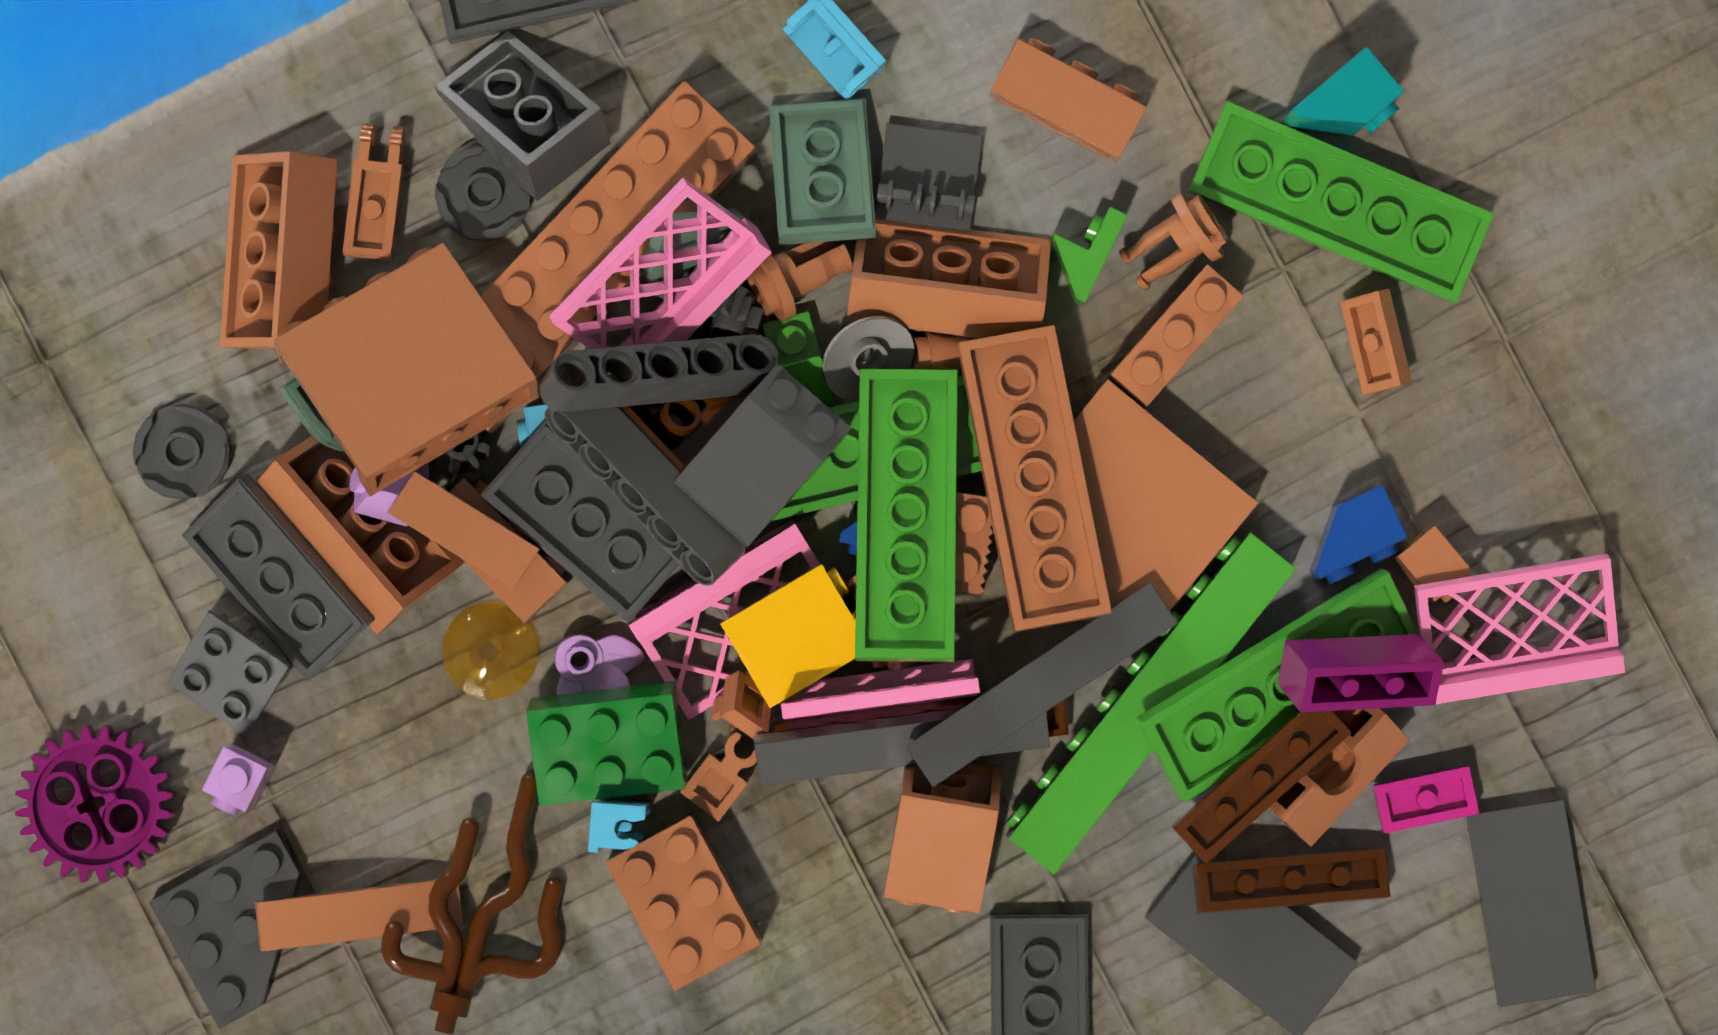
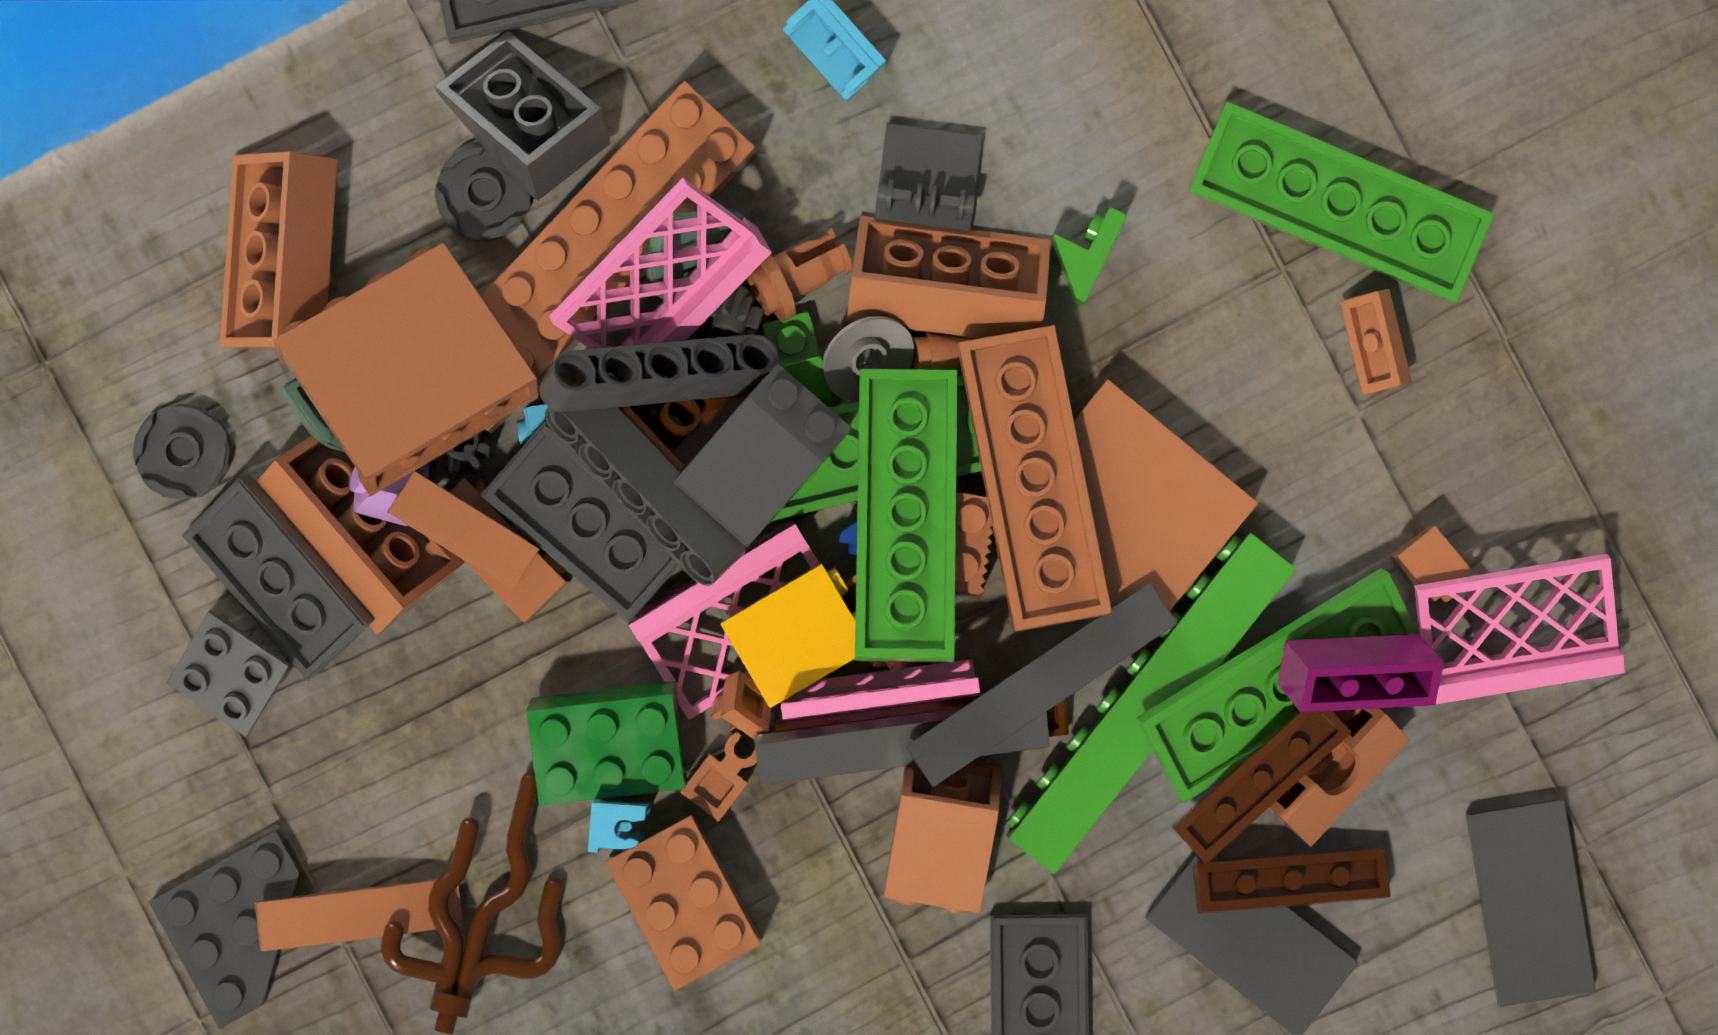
magenta gear [15,725,176,883] -> none
lavender brick [202,744,276,815] -> none
nougat hinge [342,123,405,262] -> none
clear yellow dish [442,603,539,700] -> none
lavender plate [554,634,645,695] -> none
sand green tile [769,98,876,245] -> none
nougat brick [989,38,1147,164] -> none
nougat brick [1107,264,1244,408] -> none
nougat piece [1119,191,1228,291] -> none
teal slope [1280,47,1405,136] -> none
blue slope [1310,485,1408,584] -> none
dark pink plate [1372,765,1479,834] -> none

